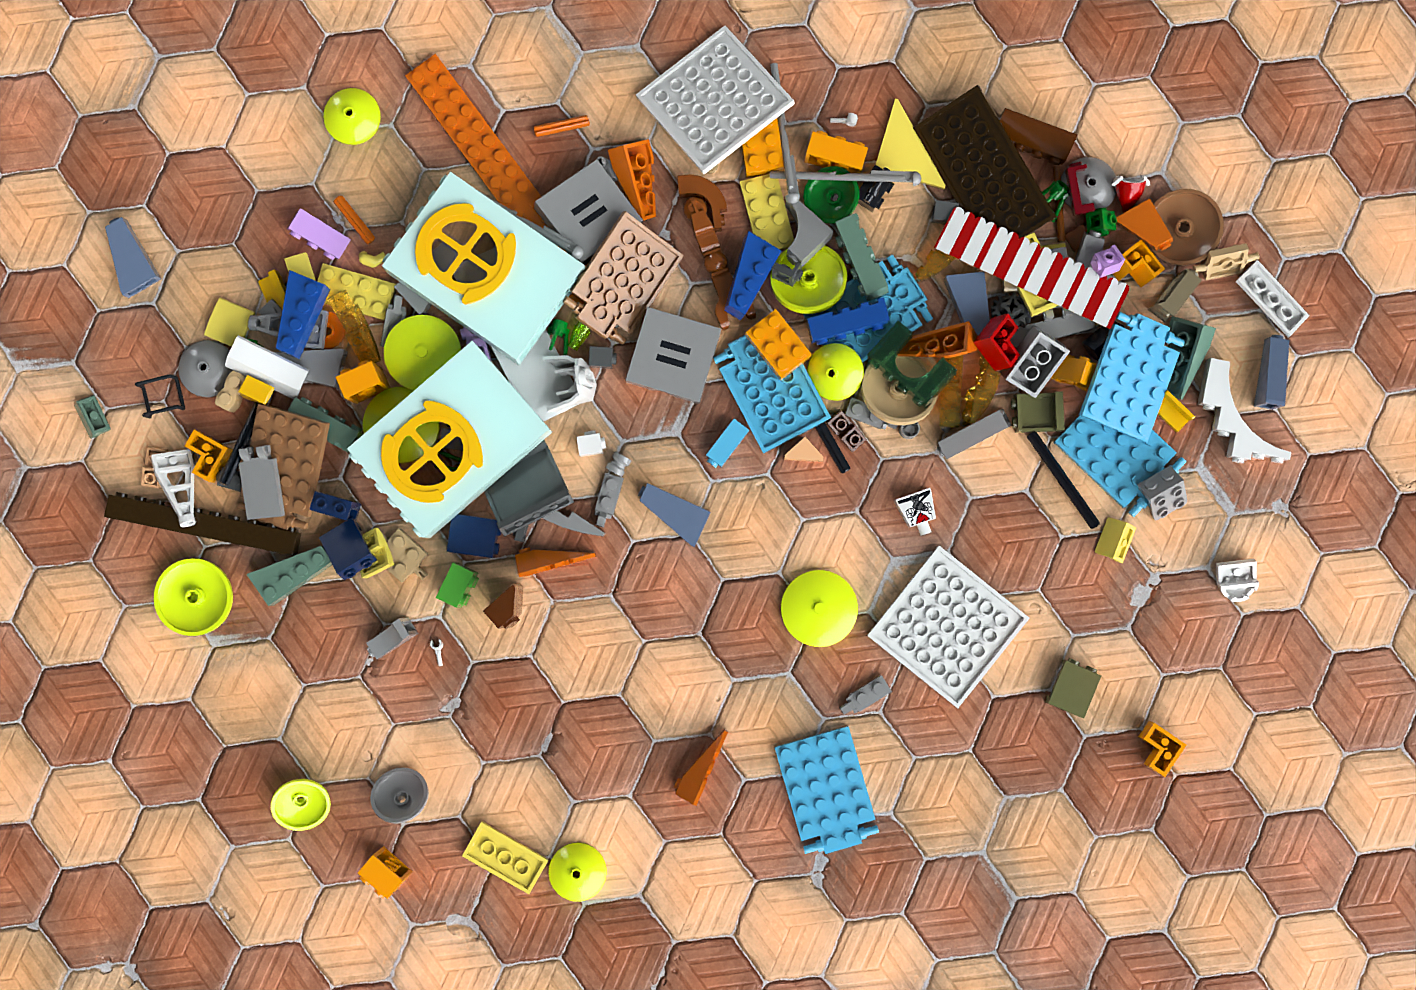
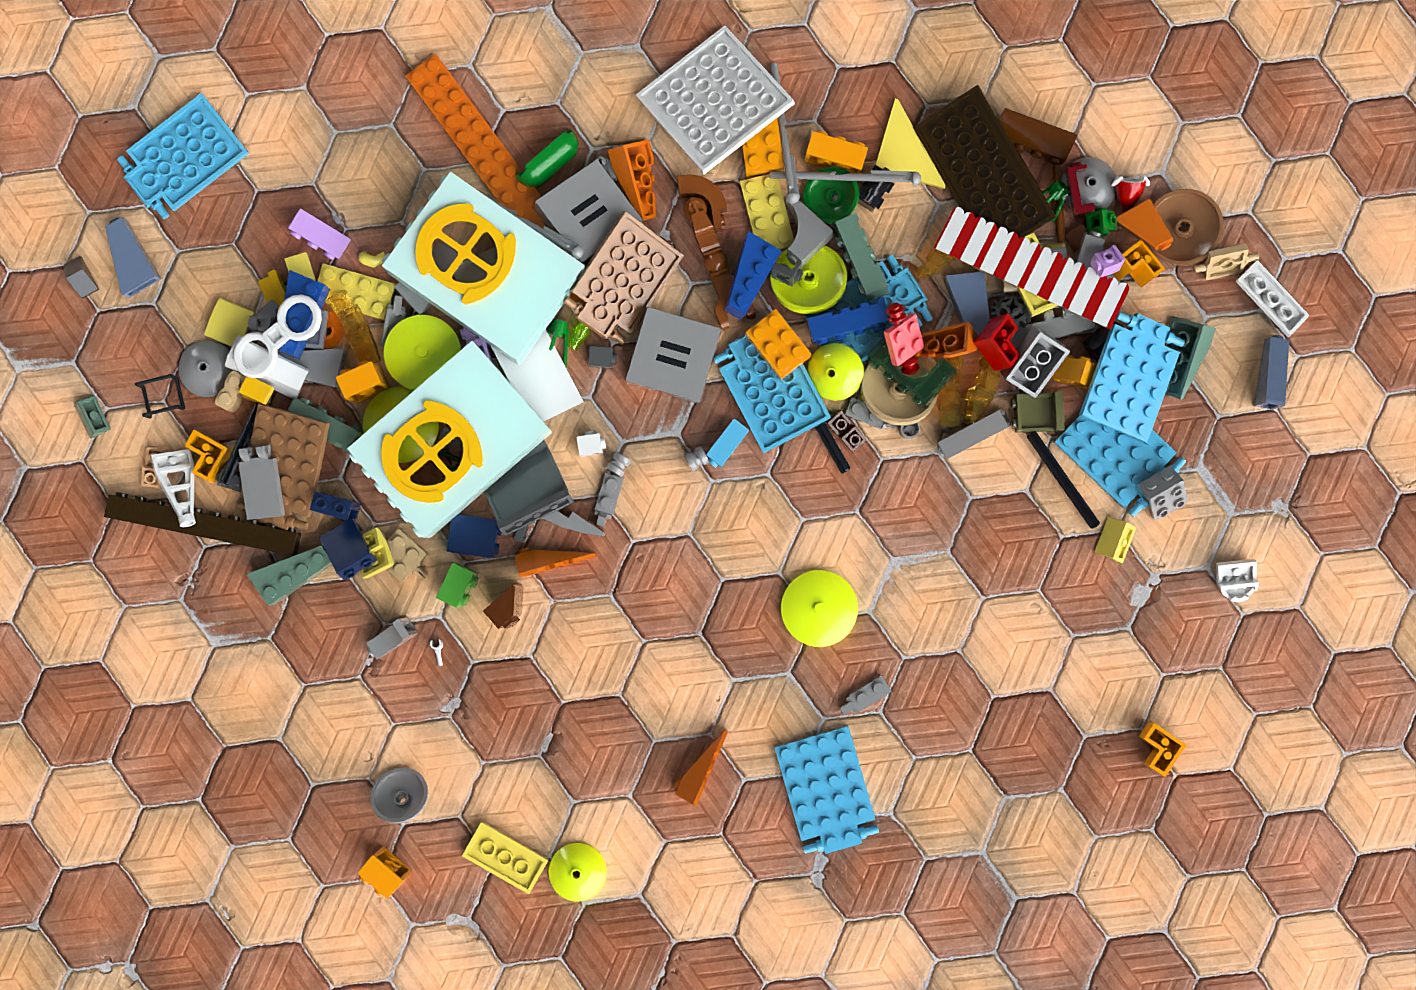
neon yellow dish [154,559,233,636] -> none
neon yellow dish [271,779,331,831] -> none
neon yellow dish [323,88,381,145] -> none
orange axle [333,196,375,244] -> none
orange axle [534,115,590,137] -> none
white piece [542,355,597,412] -> none
sand blue slope [638,483,711,547] -> none
light nougat slope [784,437,823,462] -> none
white hand [830,113,858,127] -> none
white plate [867,546,1030,708] -> none
white torso [894,488,936,536] -> none
dark grey brick [931,200,959,224] -> none
olive panel [1045,658,1101,718] -> none
dark tan window [1148,268,1202,322] -> none
yellow panel [1157,390,1195,432] -> none
white arch [1197,358,1291,463] -> none
none -> slope [64,256,100,299]
none -> medium azure plate [117,93,250,219]
none -> white bar [233,294,322,378]
none -> green brick [516,129,579,187]
none -> light grey wheel [684,446,709,471]
none -> coral plate [884,303,924,375]

